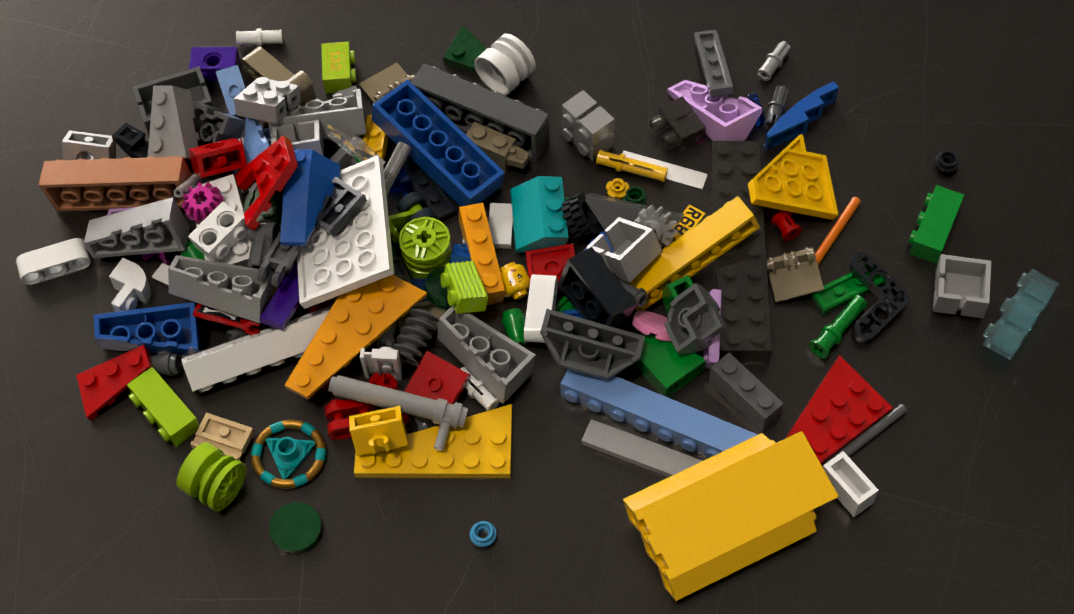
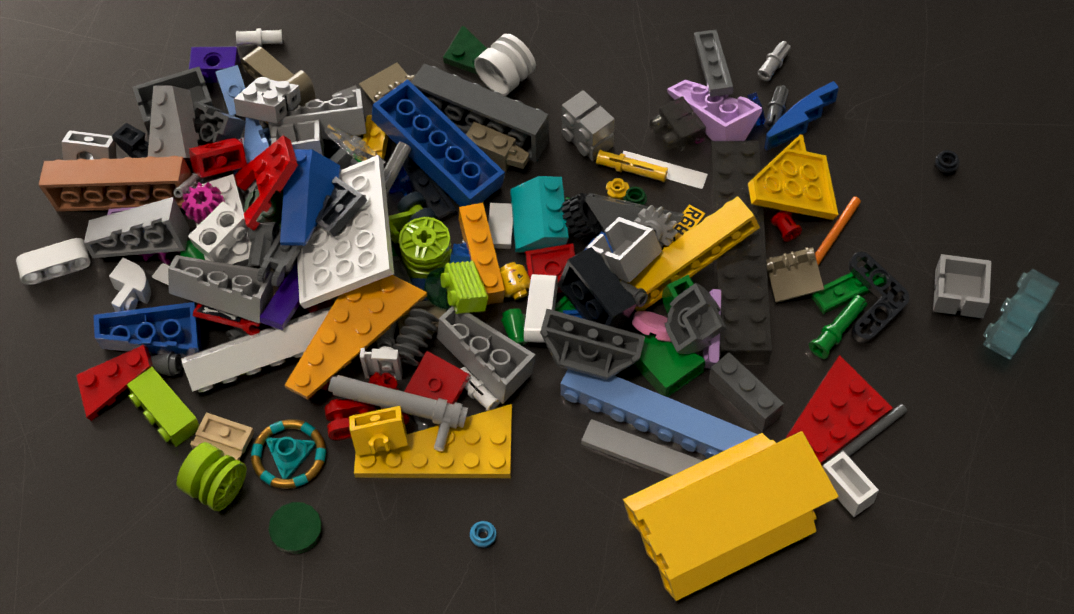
lime brick [321,42,356,94] -> none
green brick [908,185,964,264] -> none

